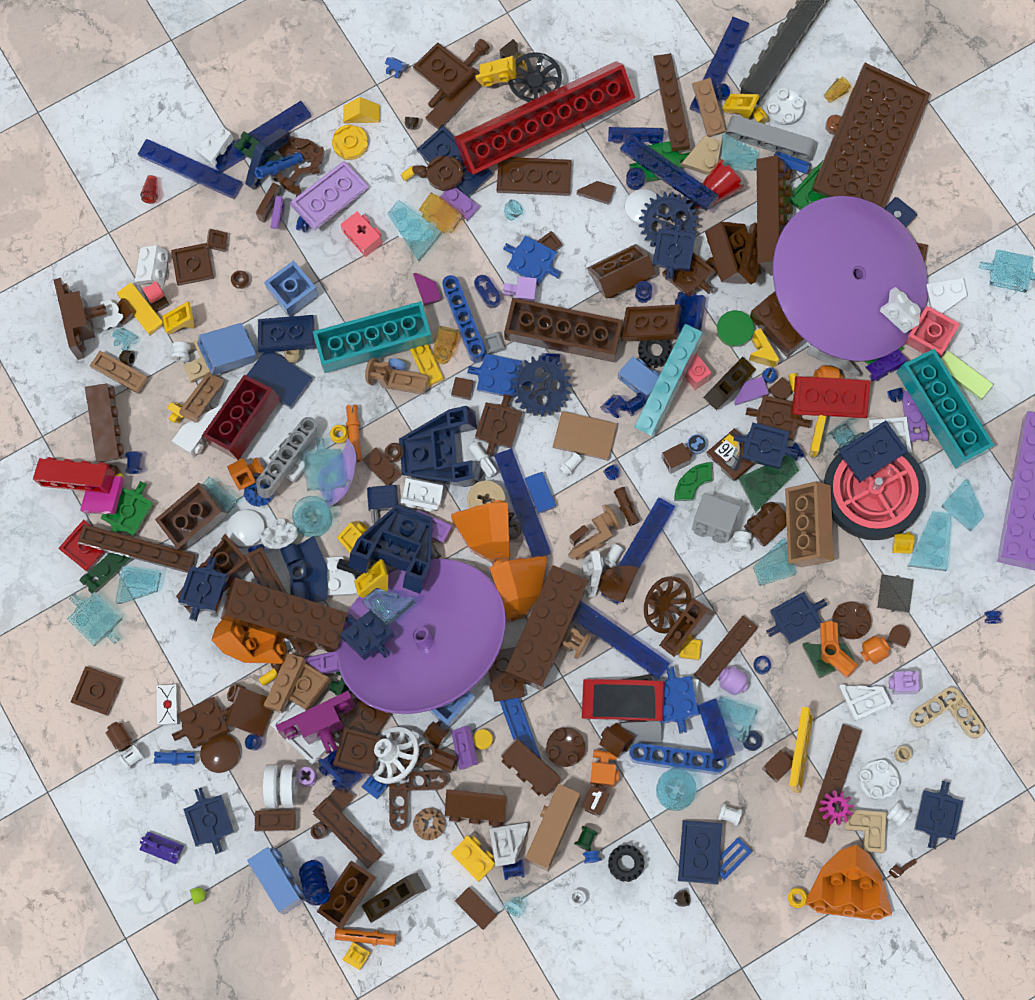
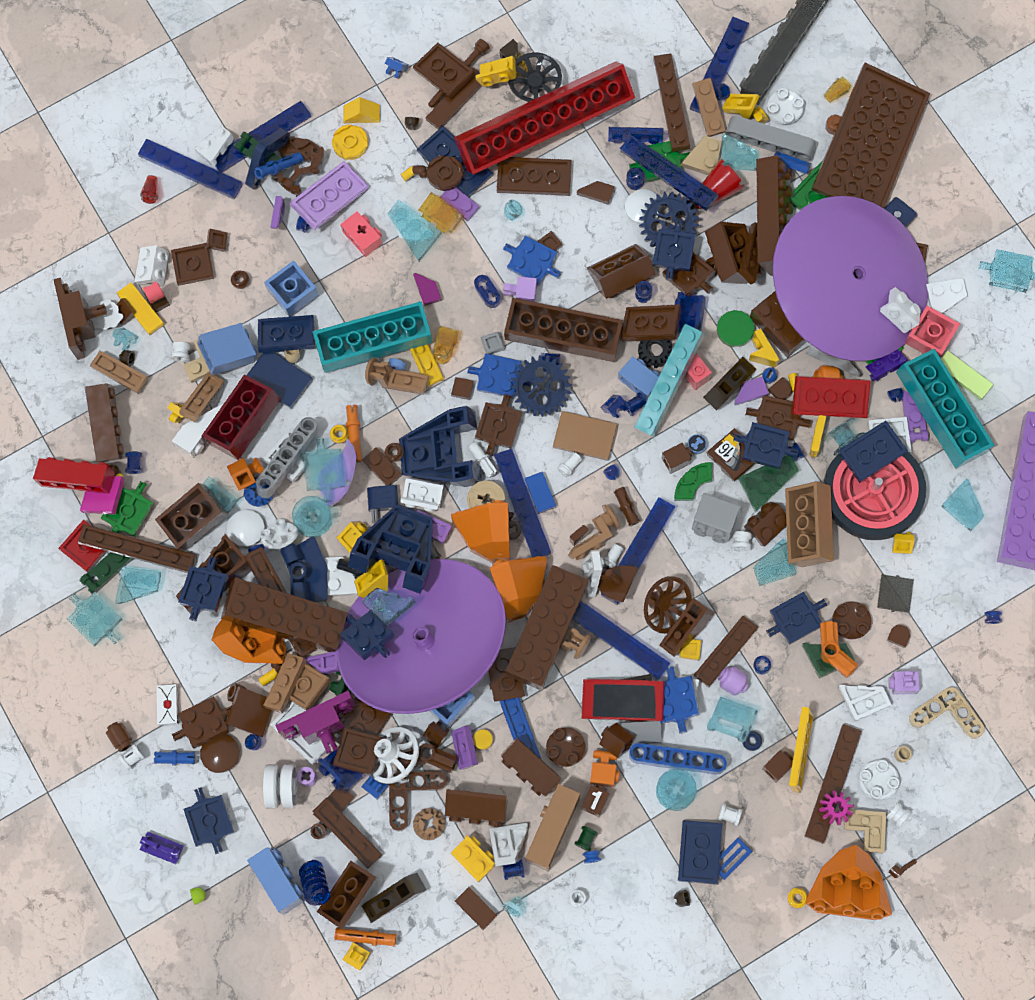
reddish brown tile [71,666,122,716] -> none
yellow slope [162,301,195,334] -> none
reddish brown plate [254,810,296,832] -> none
reddish brown tile [256,182,281,223] -> none
blue beam [442,275,485,363] -> none
black tyre [608,844,645,882] -> none
clear blue plate [698,698,736,762] -> none
orange head [860,635,891,664] -> none
clear light blue wing [907,511,952,571] -> none
dark blue plate [914,781,963,850] -> none

